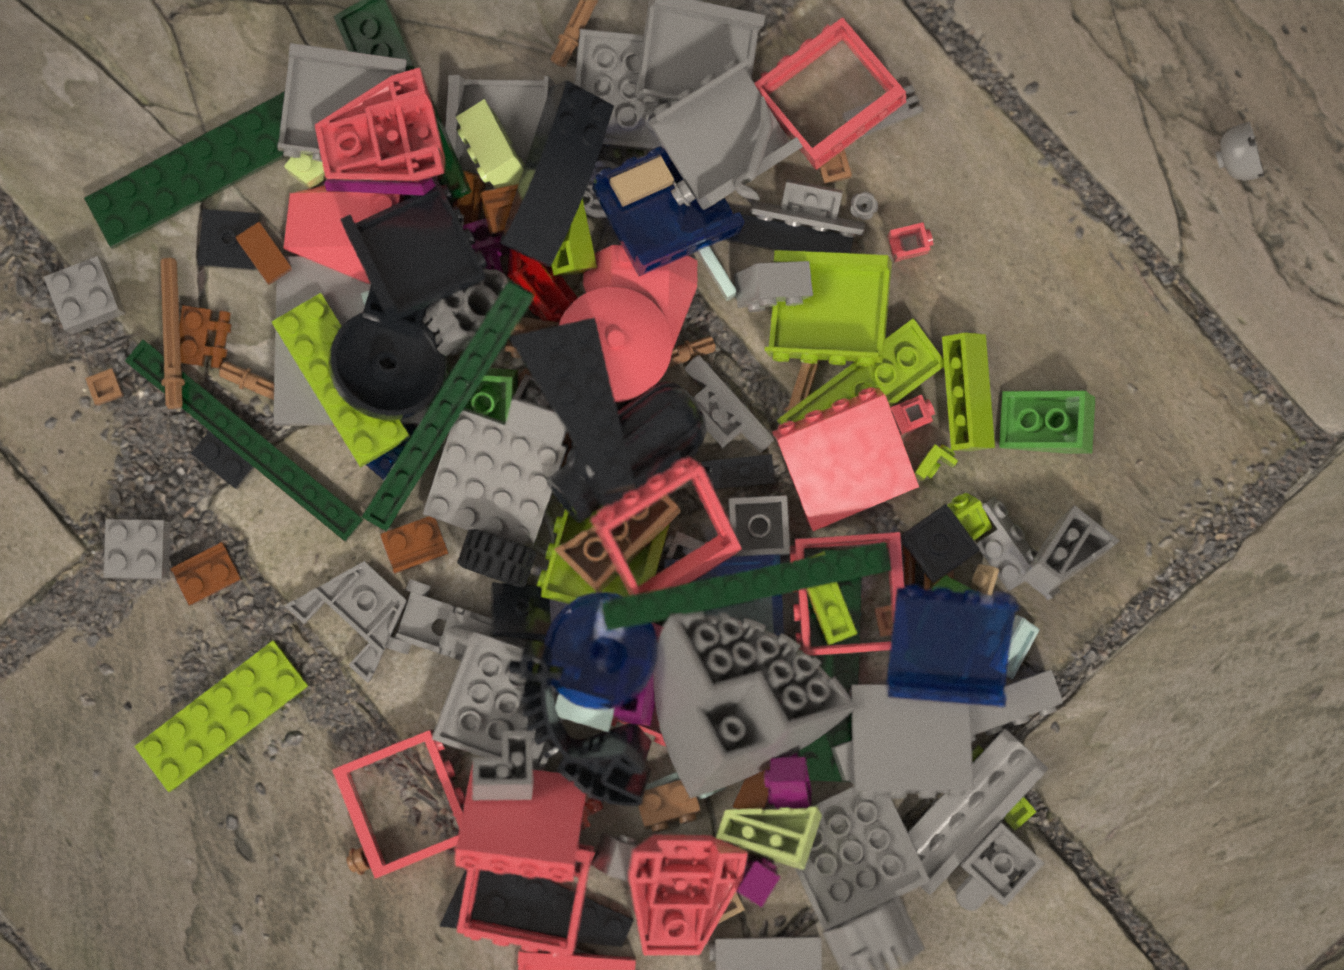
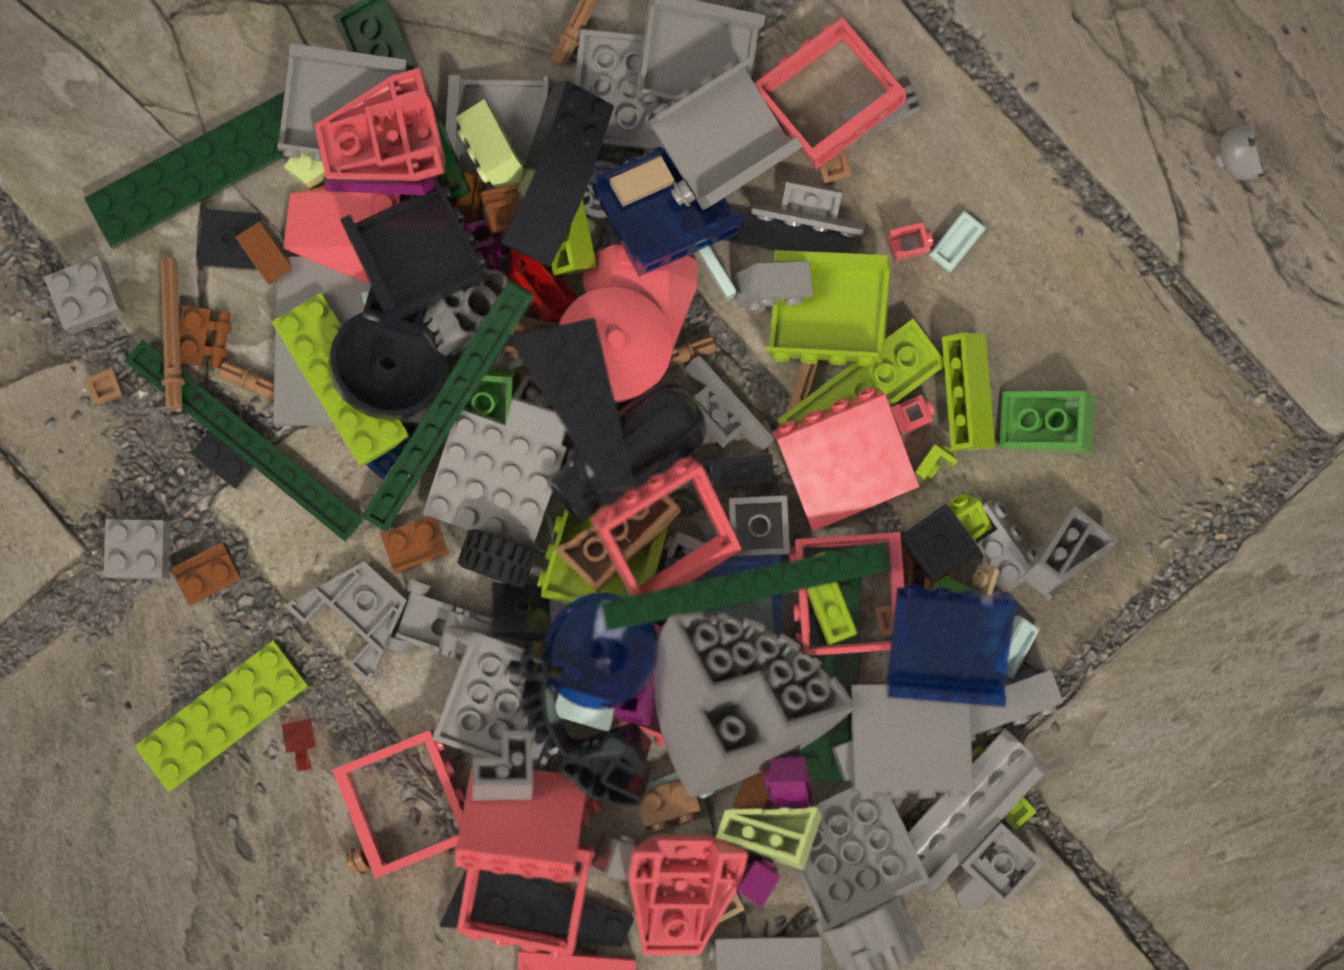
light grey piece [735,96,773,200] -> none
light grey plate [850,192,878,220] -> none
none -> clear red plate [281,719,316,772]
none -> light aqua tile [928,211,986,273]

